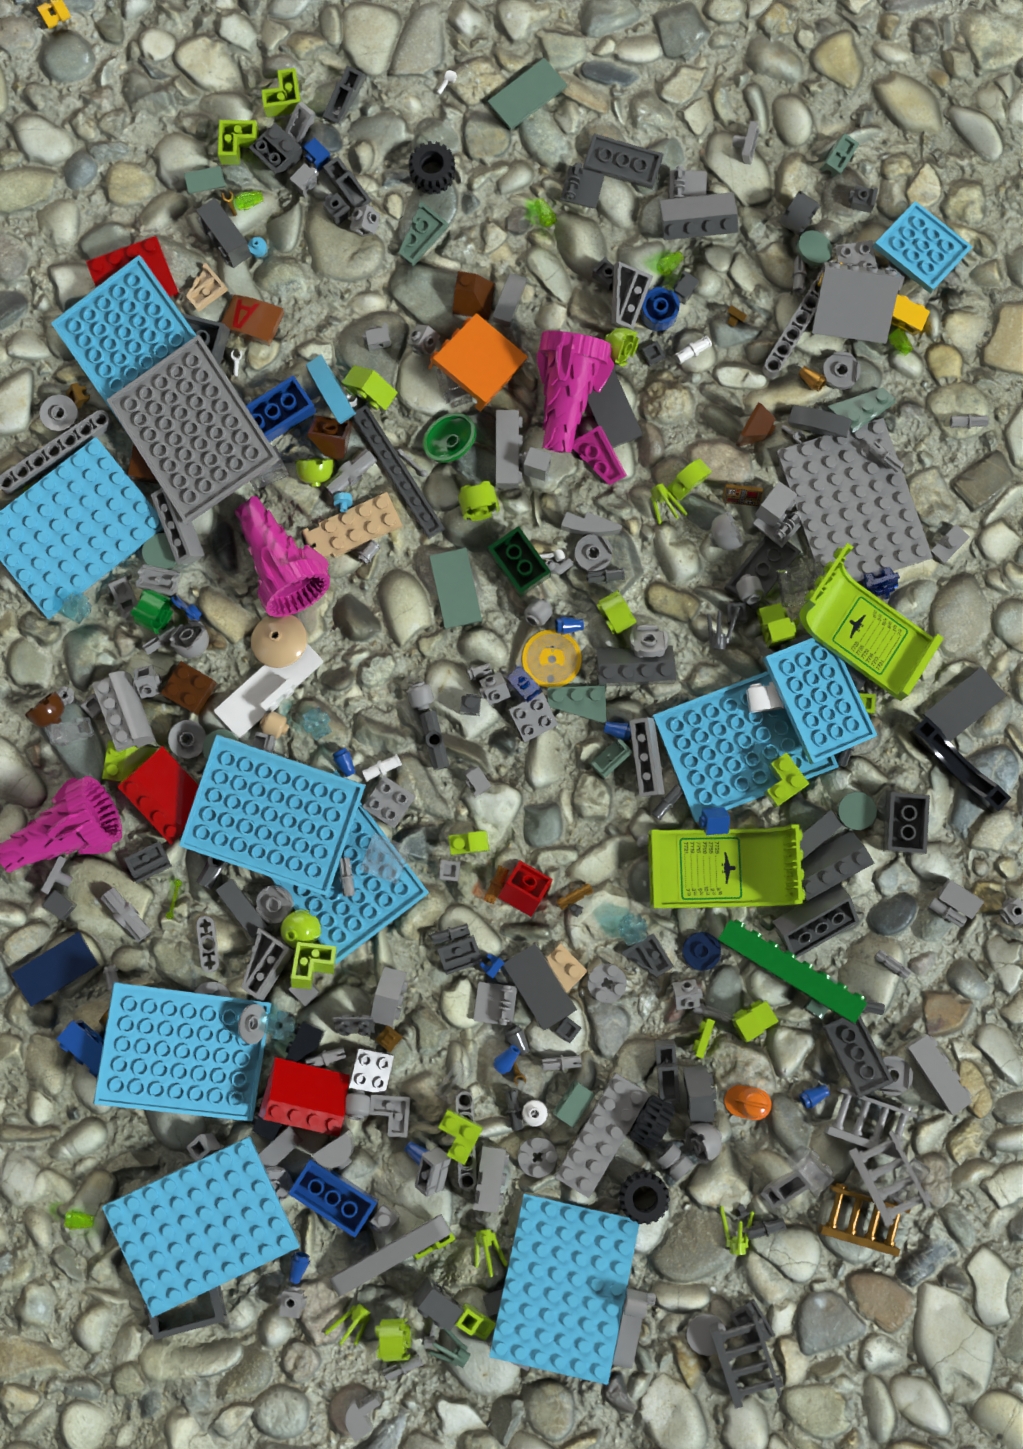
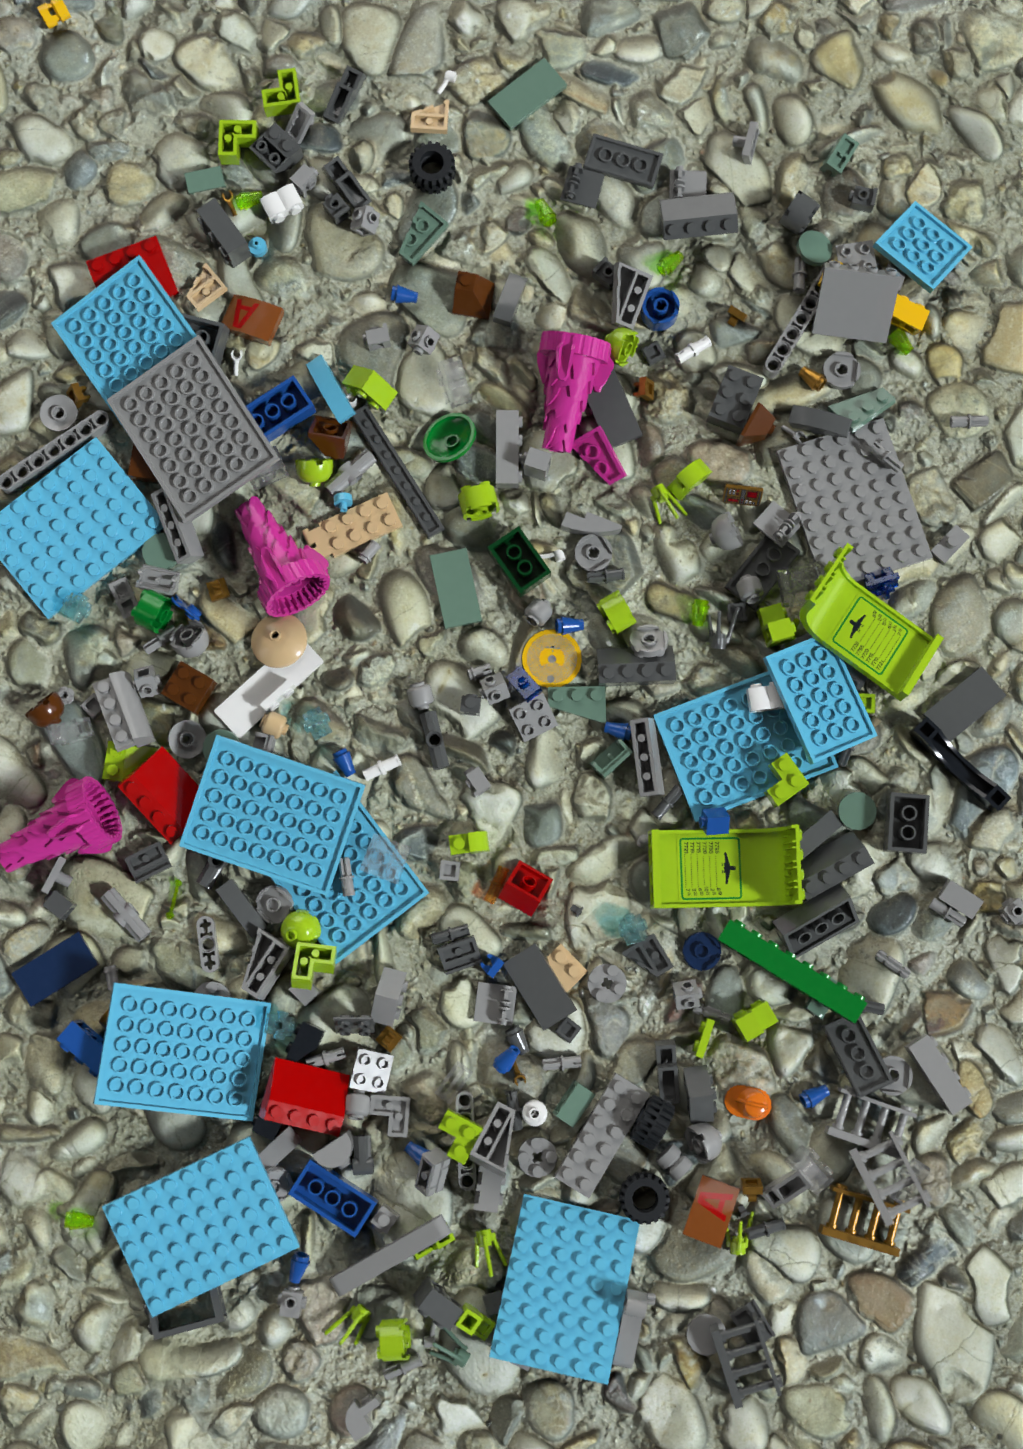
light grey brick [186,1133,222,1161] -> none
light grey dish [238,1004,268,1044] -> none
blue brick [302,138,331,173] -> none
light grey hinge [362,776,416,829] -> none
light grey hinge [397,448,428,477] -> none
orange panel [428,313,528,412] -> none
light grey arm [545,558,574,575] -> none
pearl gold axle [557,883,593,910] -> none
dark grey brick [673,271,699,304] -> none
light grey brick [755,481,797,528] -> none
none -> pearl gold tile [206,577,231,602]
none -> white brick [260,183,304,224]
none -> dark grey piece [353,1135,374,1175]
none -> blue cone [390,285,418,303]
none -> tan wing [410,100,449,134]
none -> light grey wedge [469,1101,516,1178]
none -> pearl gold tile [633,377,654,401]
none -> dark orange slope [683,1175,740,1249]
none -> clear neon green cone [691,599,710,627]
none -> dark grey brick [706,365,764,435]
none -> pearl gold tile [740,1178,763,1202]

